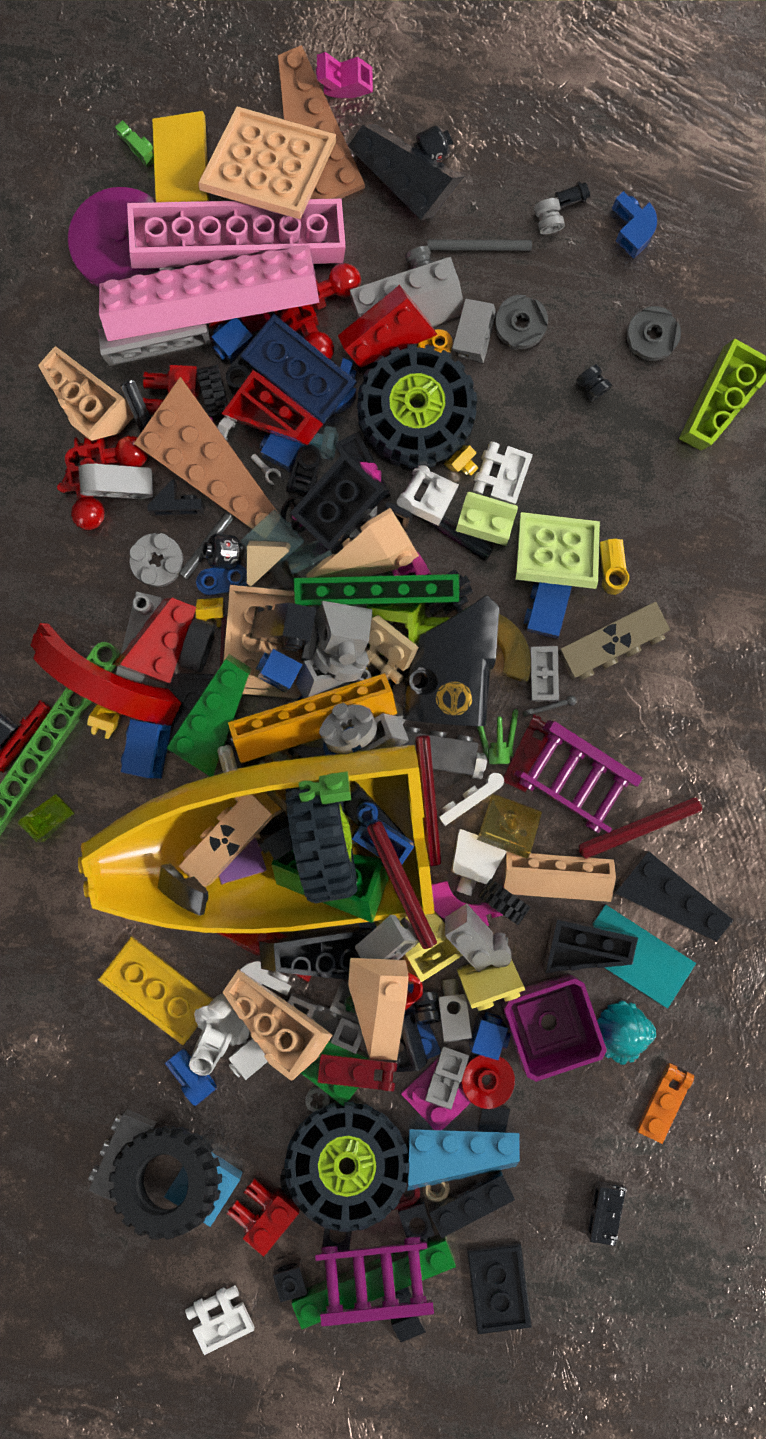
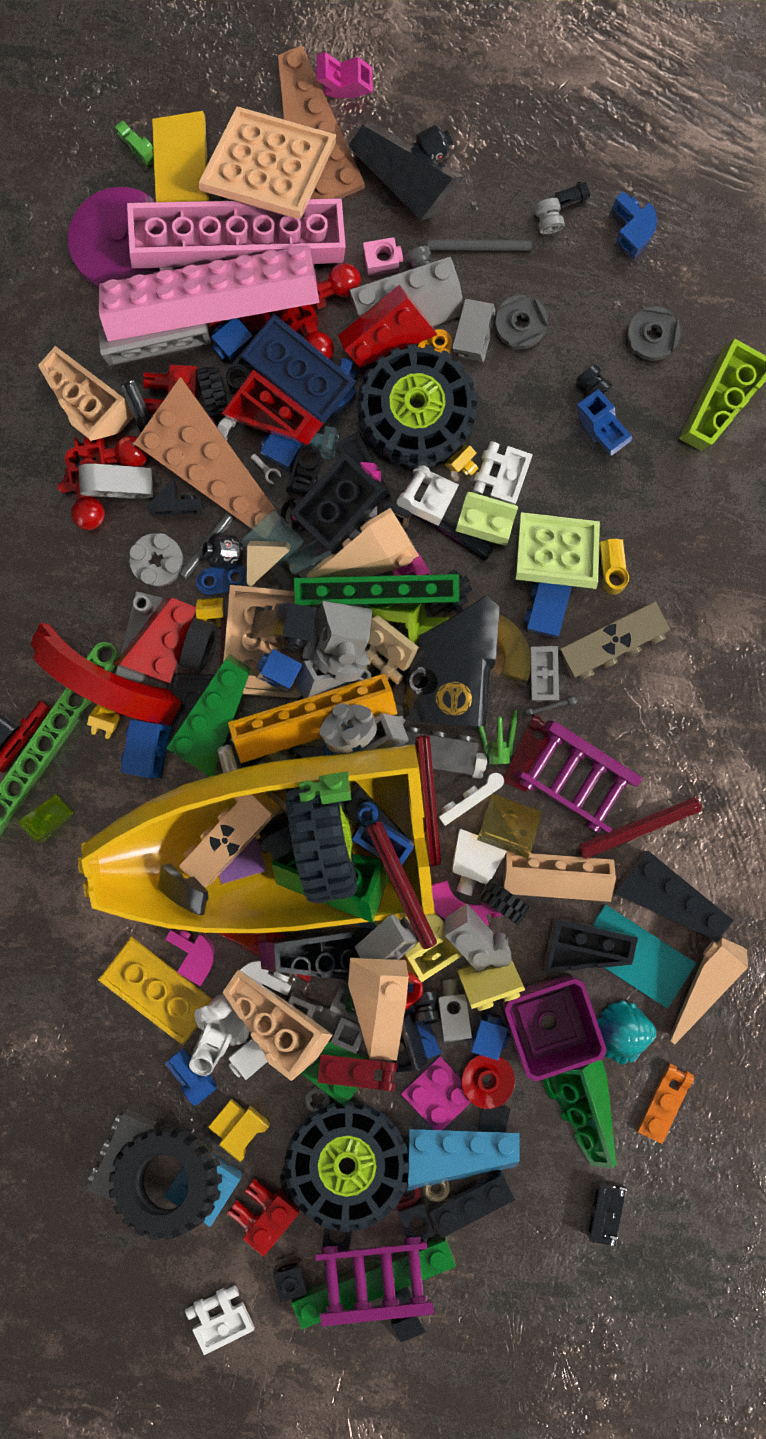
light grey slope [424,1047,469,1110] -> none
black tile [467,1242,532,1334] -> none
none -> dark pink brick [165,929,215,986]
none -> yellow piece [209,1098,271,1162]
none -> bright pink brick [363,237,403,277]
none -> green wedge [543,1060,616,1168]
none -> blue brick [577,389,632,456]
none -> light nougat wedge [671,938,748,1044]

